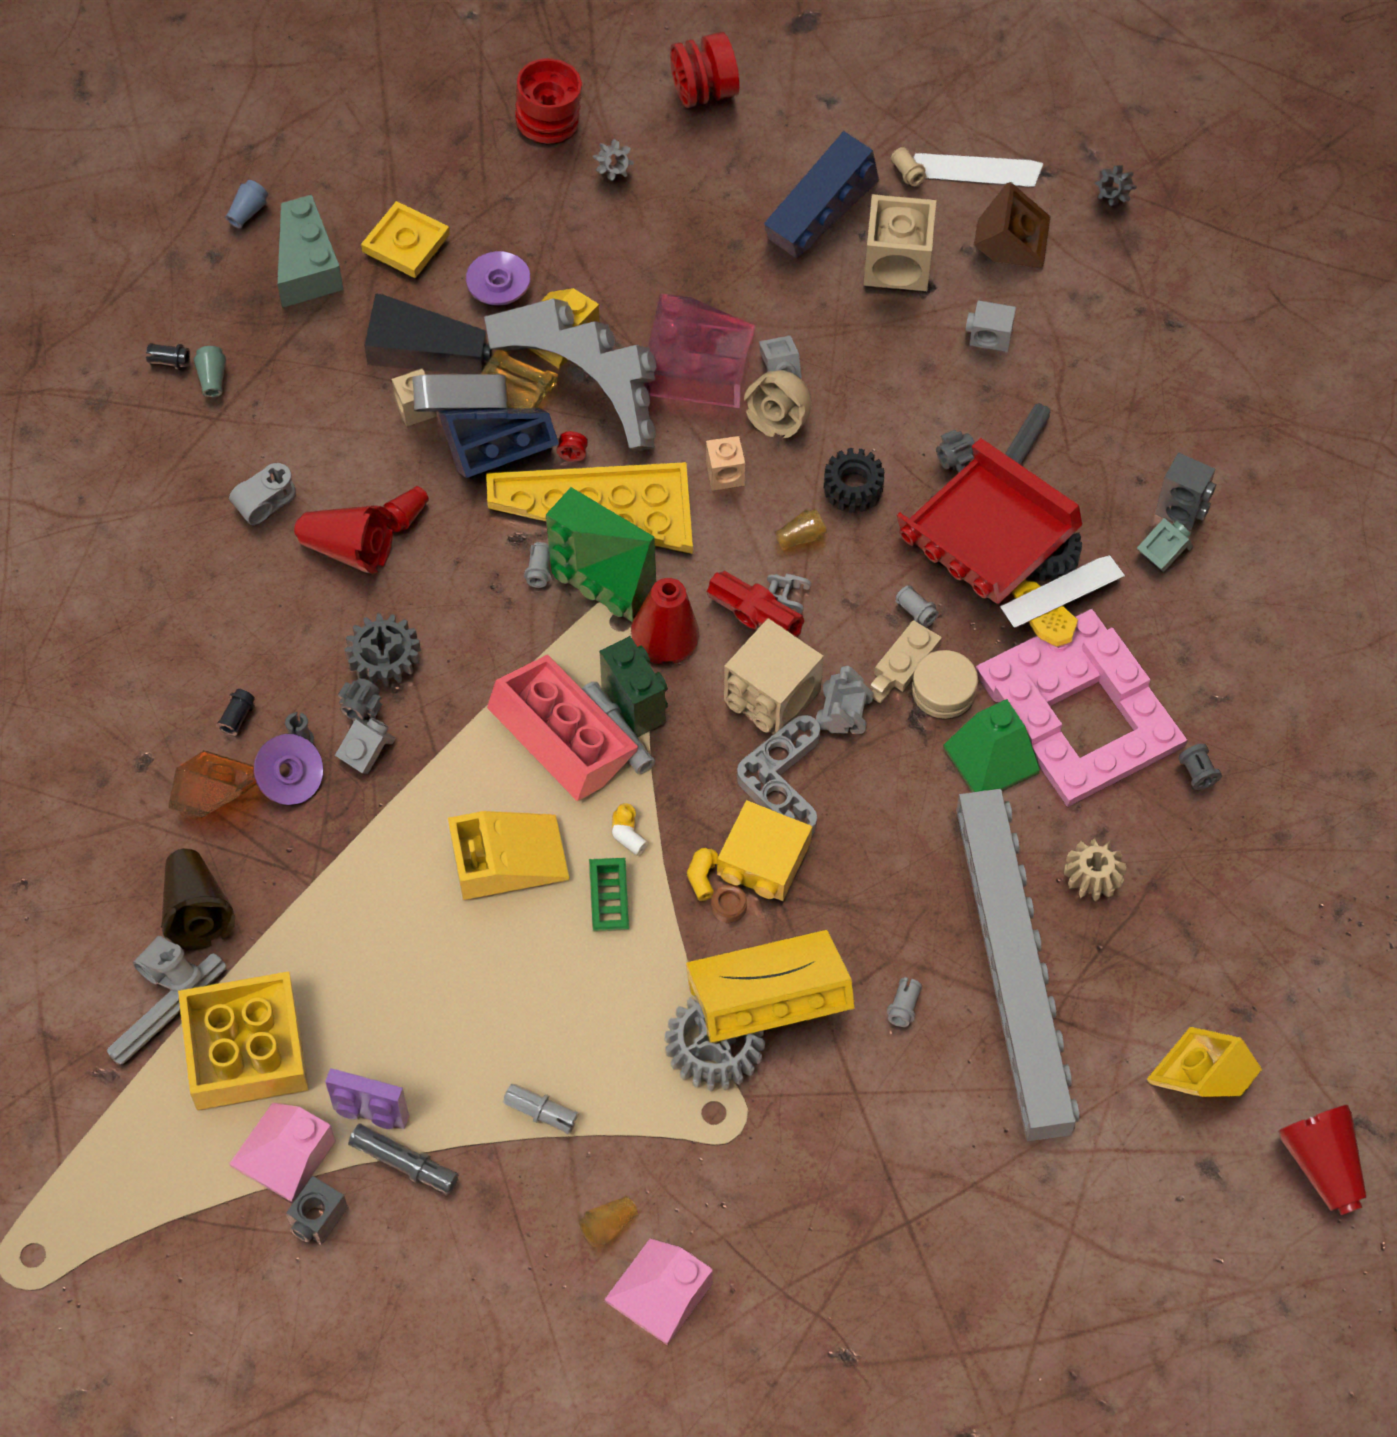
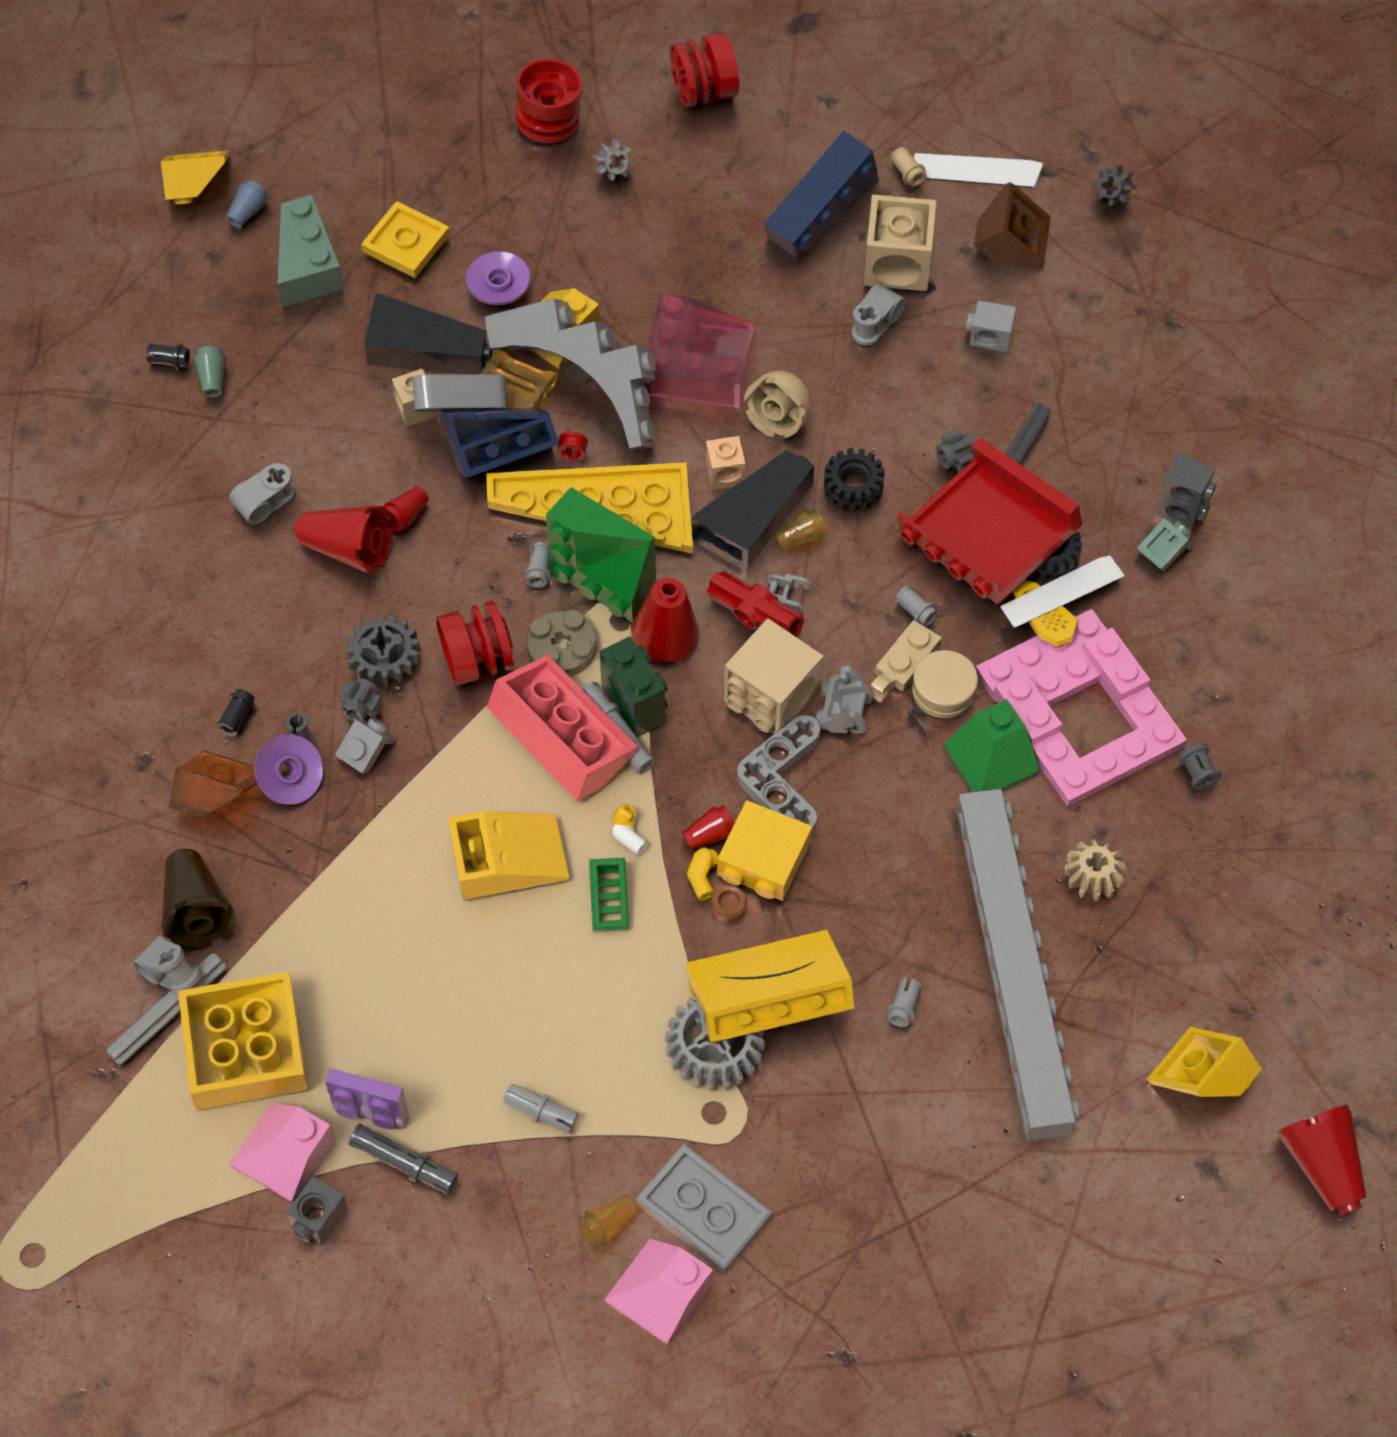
light grey bracket [759,336,802,379] -> none
none -> yellow slope [161,150,230,204]
none -> red wheel [435,600,514,686]
none -> dark tan plate [527,610,596,676]
none -> light grey tile [635,1144,772,1273]
none -> red cone [682,805,735,851]
none -> black slope [692,450,815,568]
none -> light grey piece [852,284,906,346]

